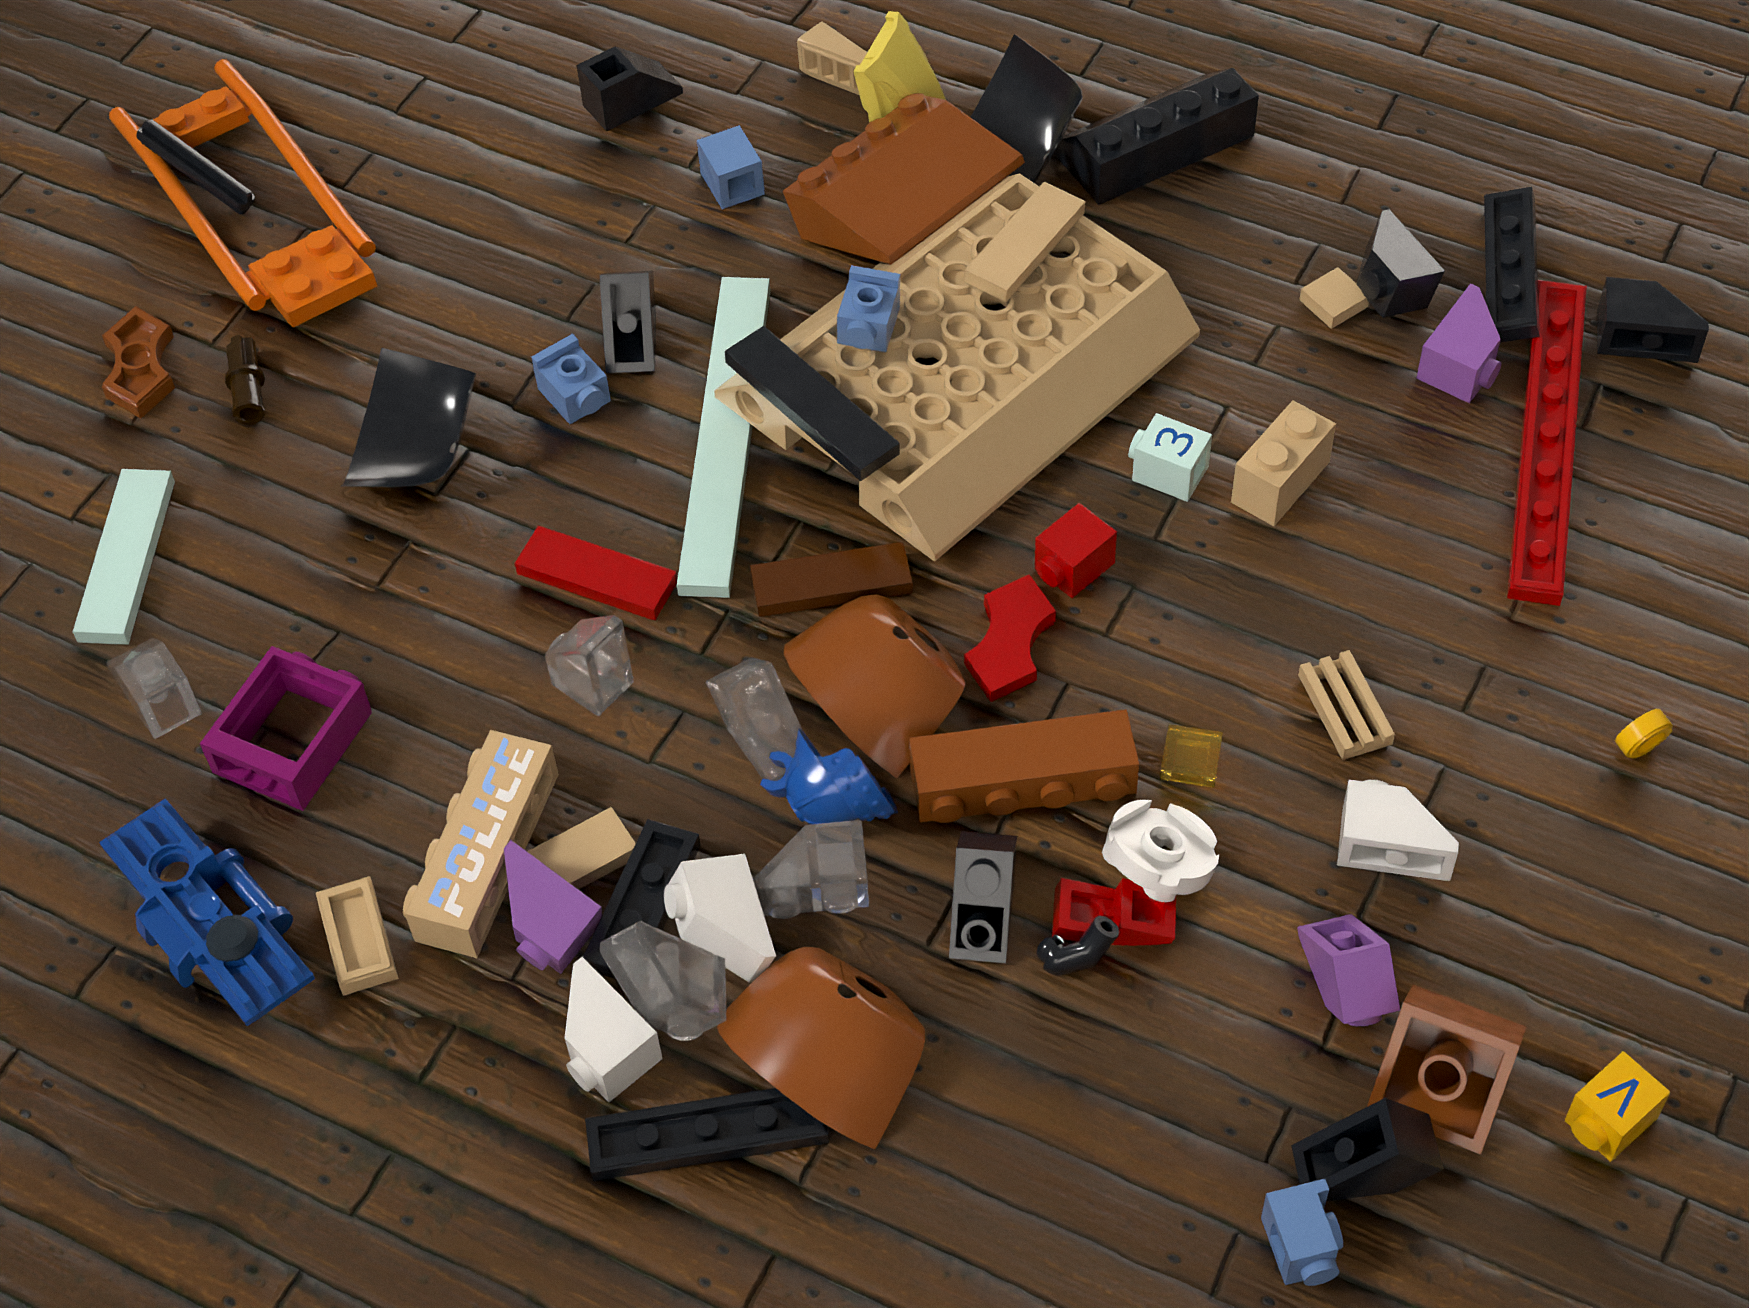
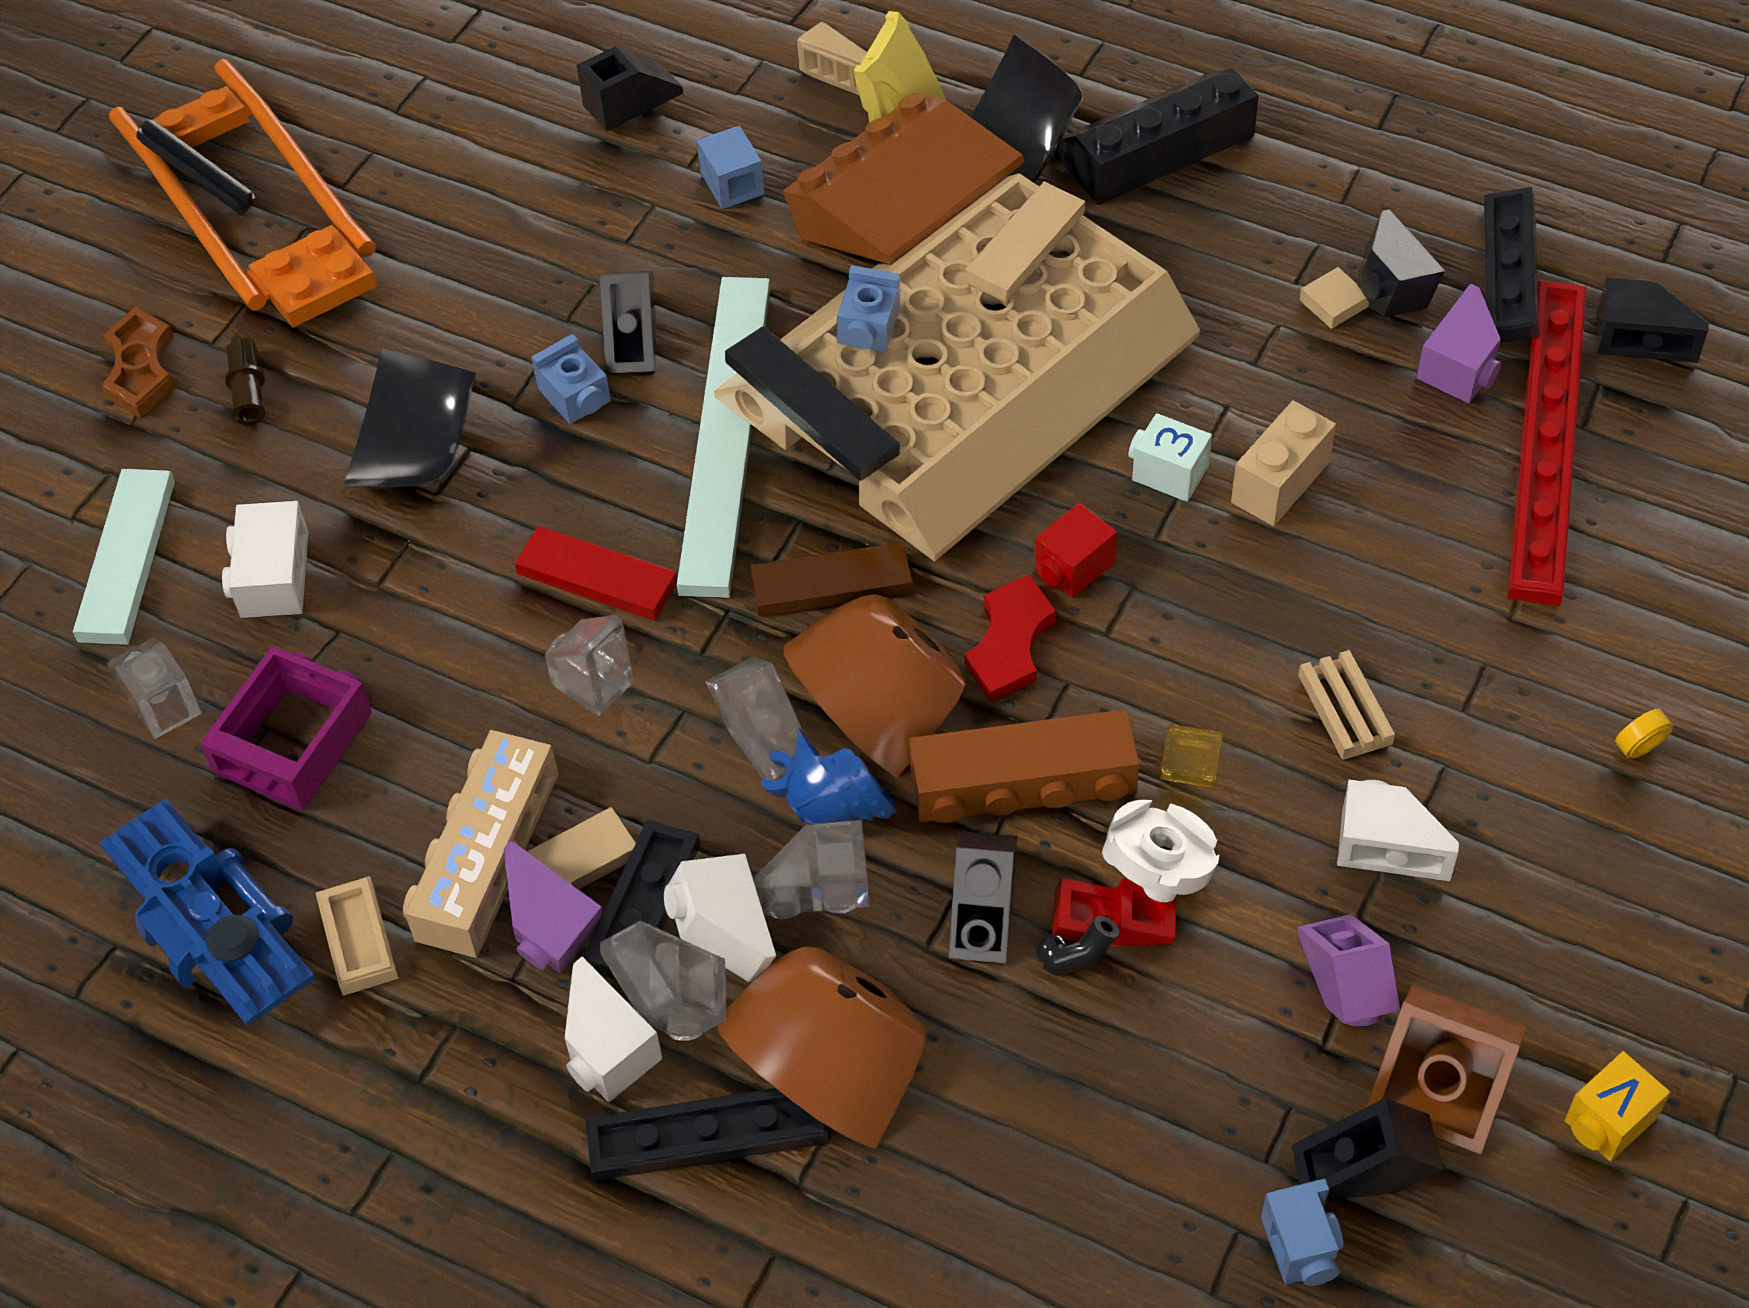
none -> white brick [222,501,309,618]

